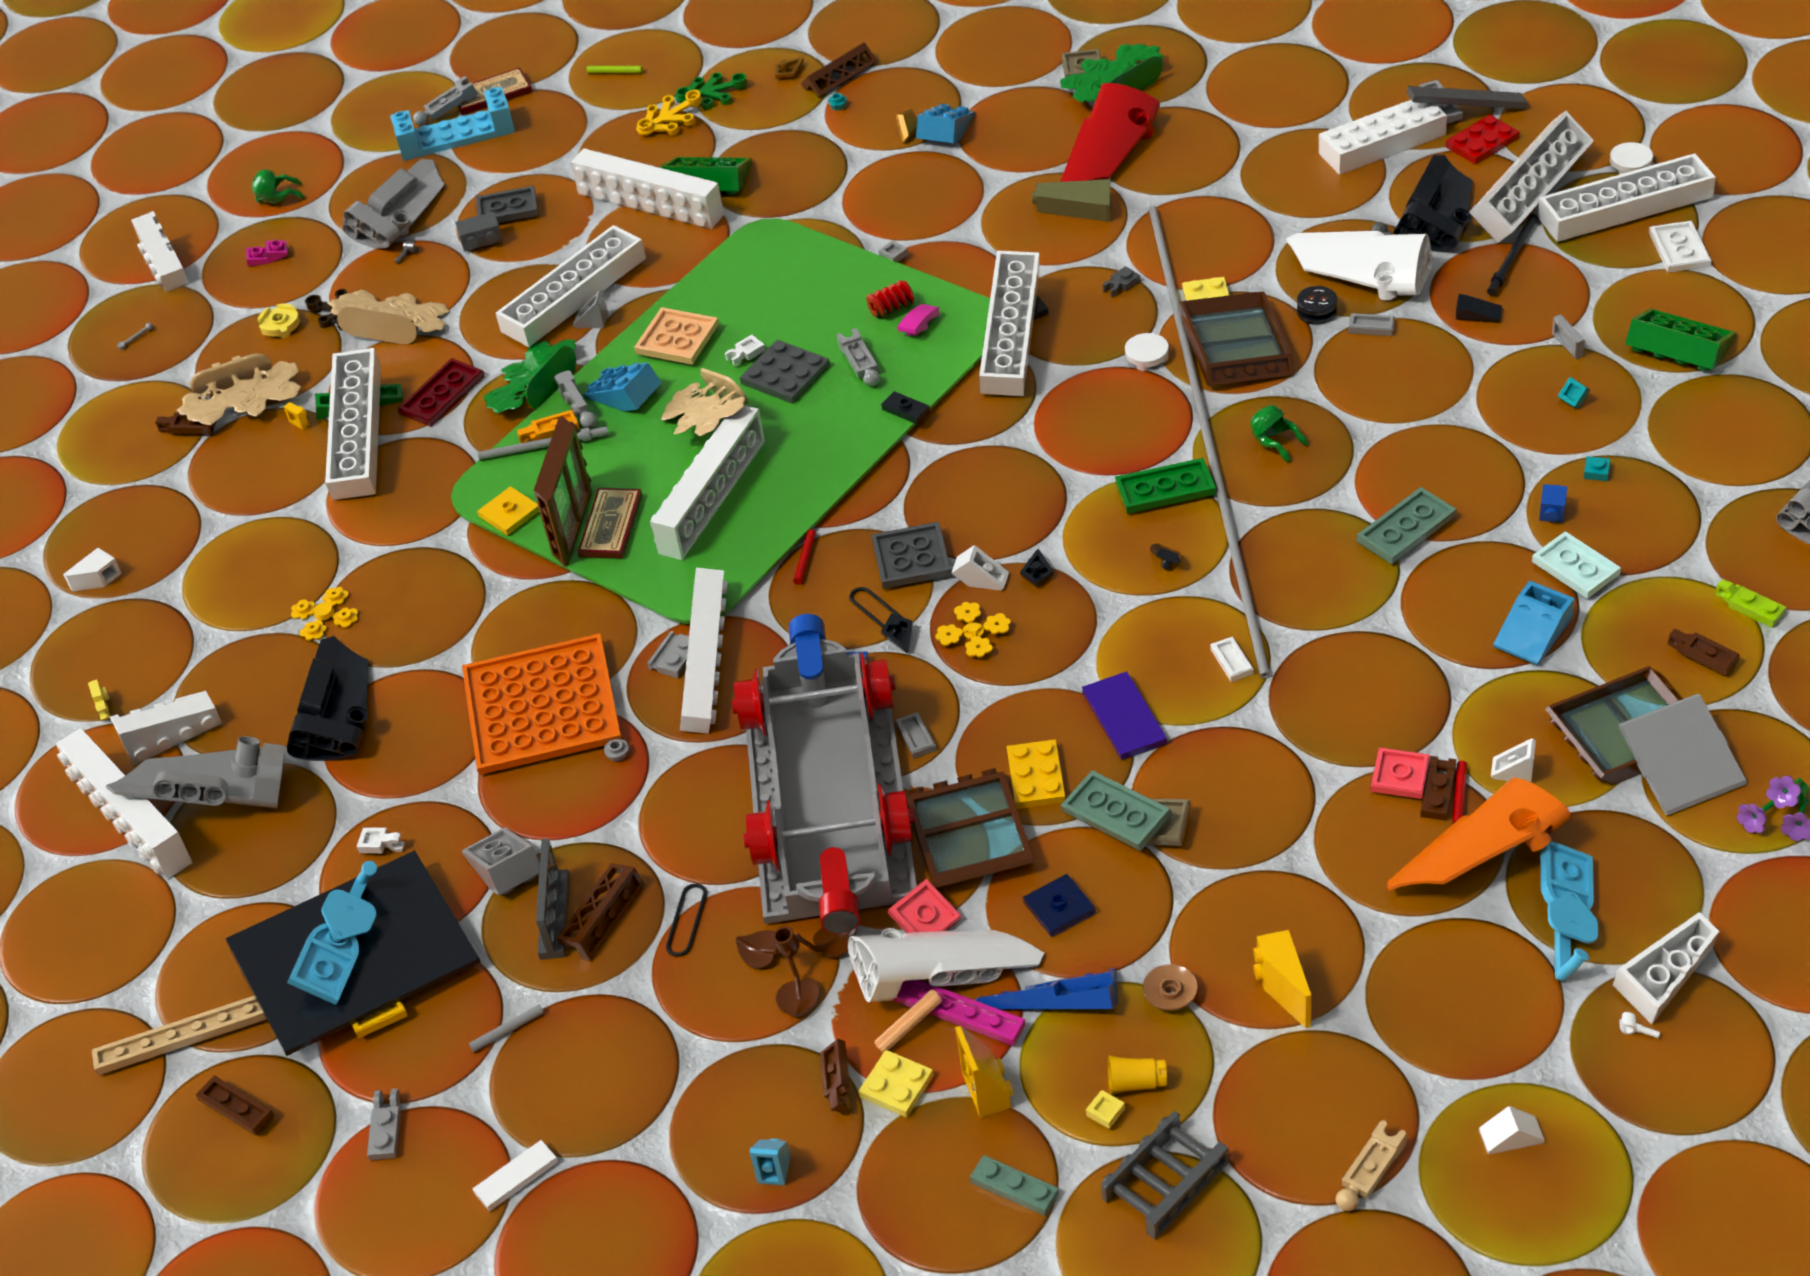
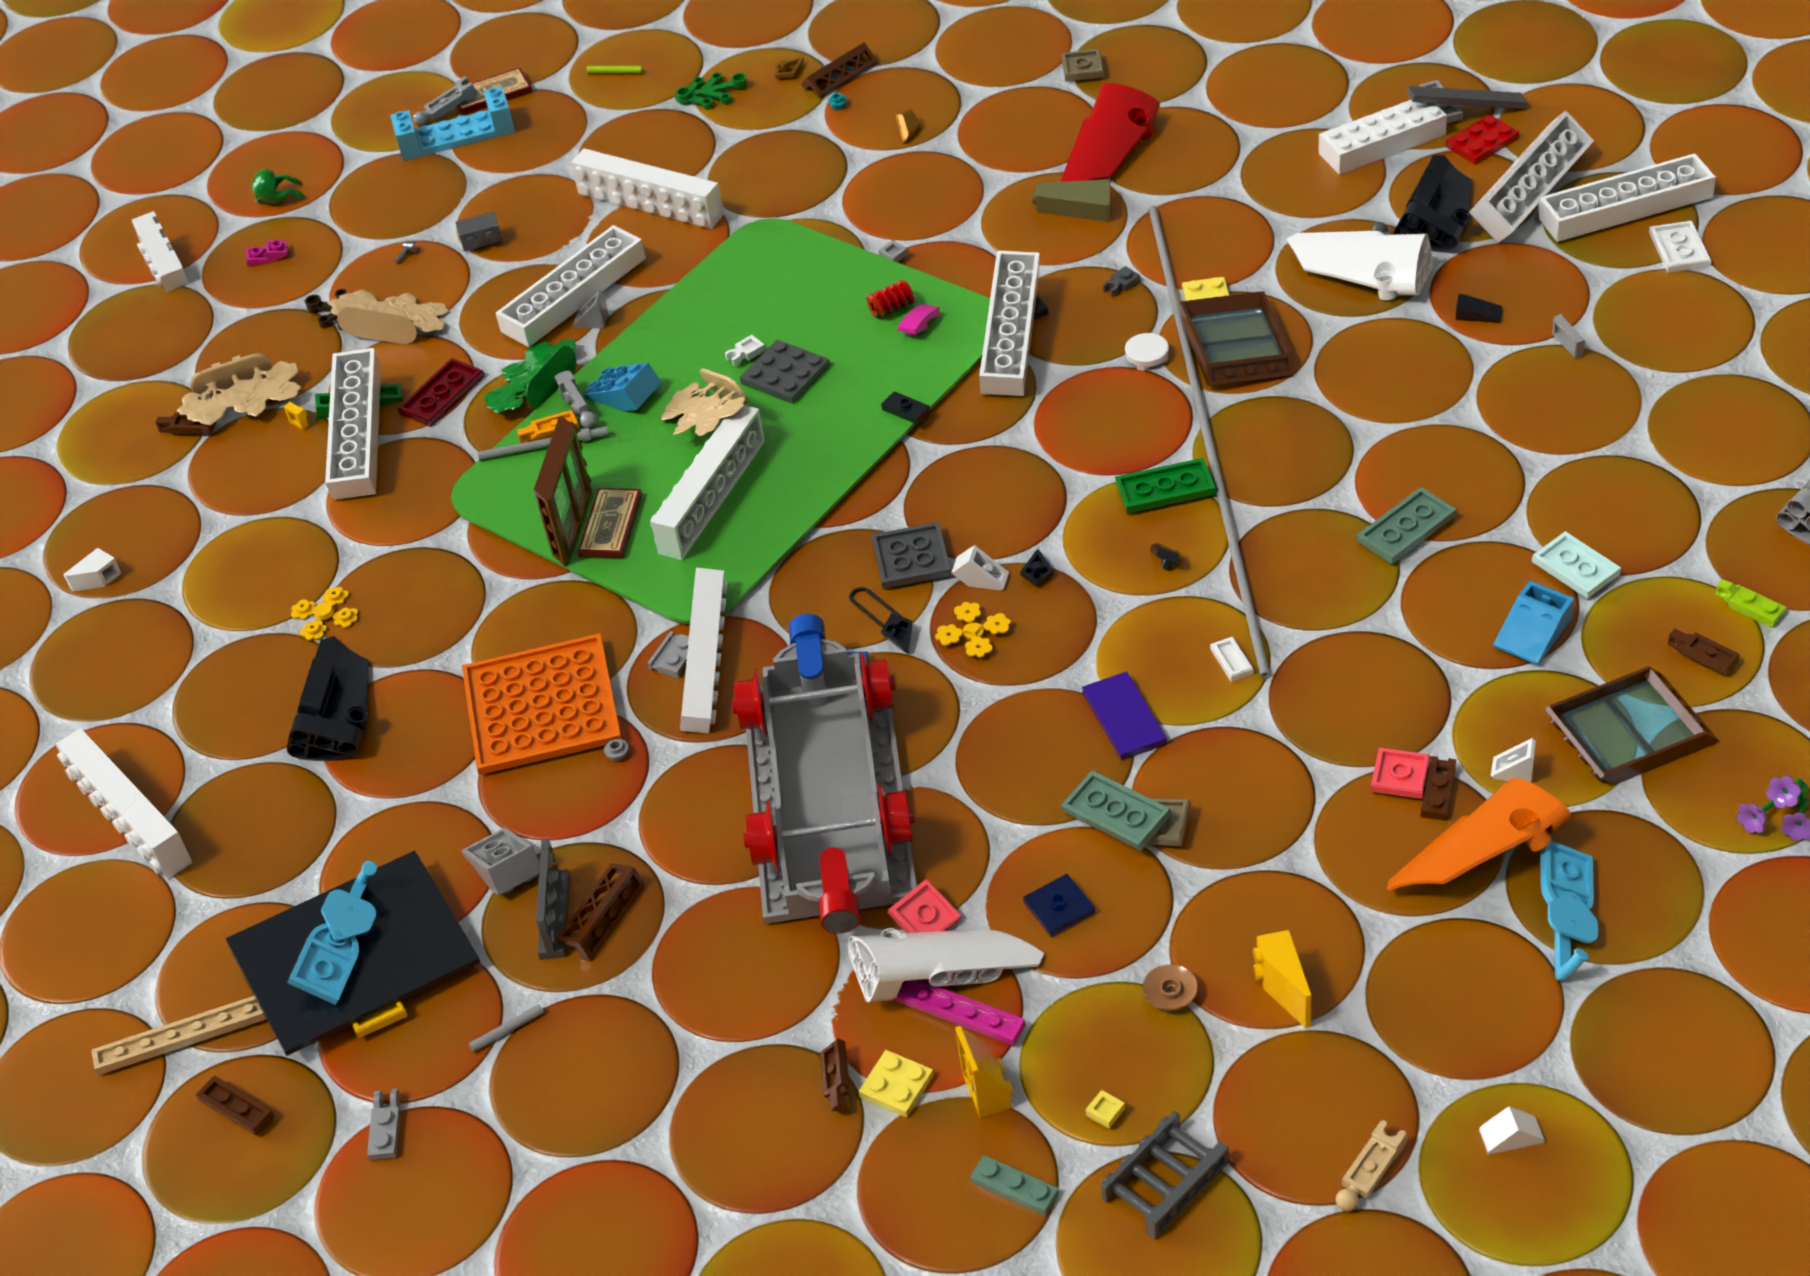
light yellow plate [88,679,110,721] -> none
light grey panel [106,736,286,809] -> none
white wedge [110,691,222,765] -> none
light grey hinge [117,323,154,350] -> none
light yellow plate [258,304,301,338] -> none
light grey panel [342,159,445,248] -> none
white plate [356,828,405,853] -> none
white tile [473,1140,558,1212] -> none
dark grey plate [476,186,538,223] -> none
yellow plate [477,486,540,536] -> none
light nougat plate [634,307,719,365] -> none
yellow plant [637,90,702,136] -> none
green slope [660,157,752,194] -> none
black piece [666,883,707,956] -> none
reddish brown plant [736,926,857,1017] -> none
medium azure slope [750,1138,791,1185] -> none
red bar [793,529,816,585] -> none
light grey plate [837,328,880,387] -> none
light nougat axle [874,990,942,1053] -> none
light grey tile [895,712,936,759] -> none
window [906,768,1035,888] -> none
dark azure slope [916,104,975,143] -> none
blue wedge [976,968,1118,1009] -> none
yellow plate [1006,739,1065,809] -> none
green plant [1060,44,1163,102] -> none
yellow plant [1108,1056,1167,1095] -> none
green hair [1250,405,1309,462] -> none
black head [1297,286,1337,325] -> none
light grey tile [1348,313,1395,336] -> none
red bar [1452,761,1467,824] -> none
black bar [1487,214,1538,296] -> none
blue brick [1539,484,1567,523] -> none
teal plate [1558,377,1591,409] -> none
teal plate [1584,456,1610,481] -> none
white tile [1610,142,1653,175] -> none
white wedge [1613,912,1719,1025] -> none
light grey piece [1619,694,1747,816] -> none
white hand [1619,1012,1660,1038] -> none
green slope [1625,308,1737,371] -> none

